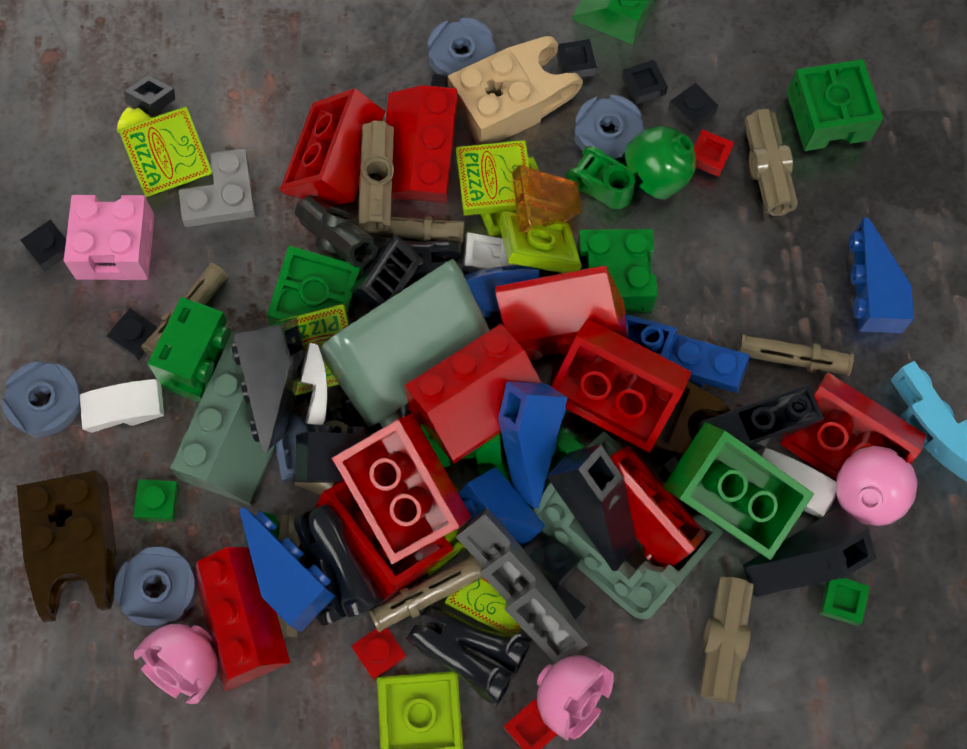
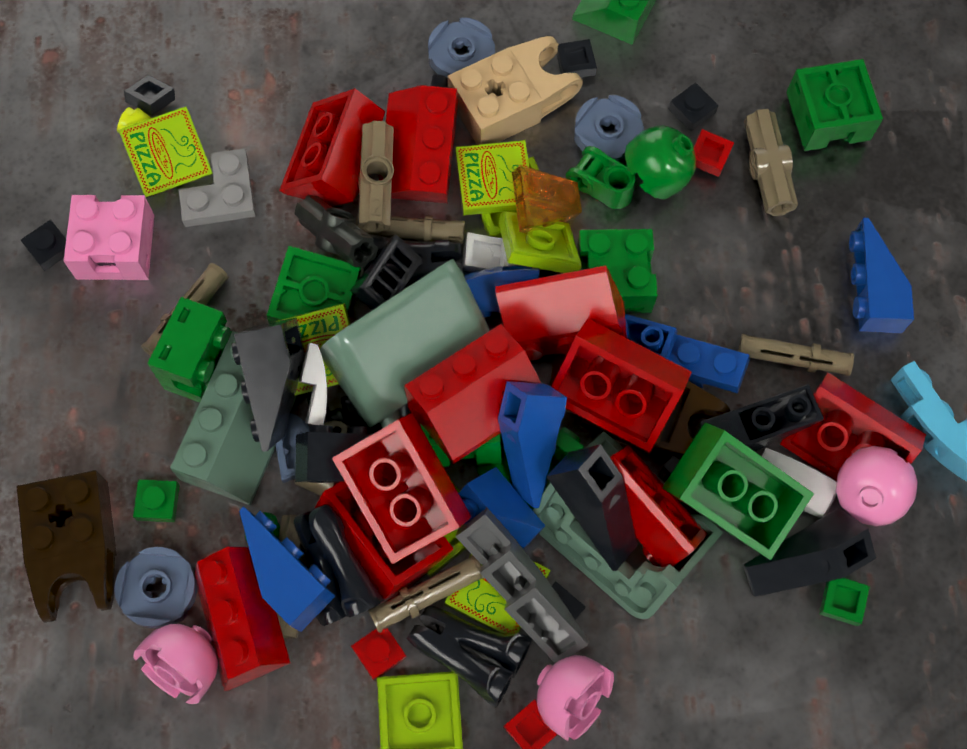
sand blue plate [2,361,82,439] -> none
white slope [80,379,164,433] -> none
black plate [106,308,158,361] -> none
black plate [529,535,581,590] -> none
black plate [622,60,668,105] -> none
dark tan piece [698,577,754,704] -> none

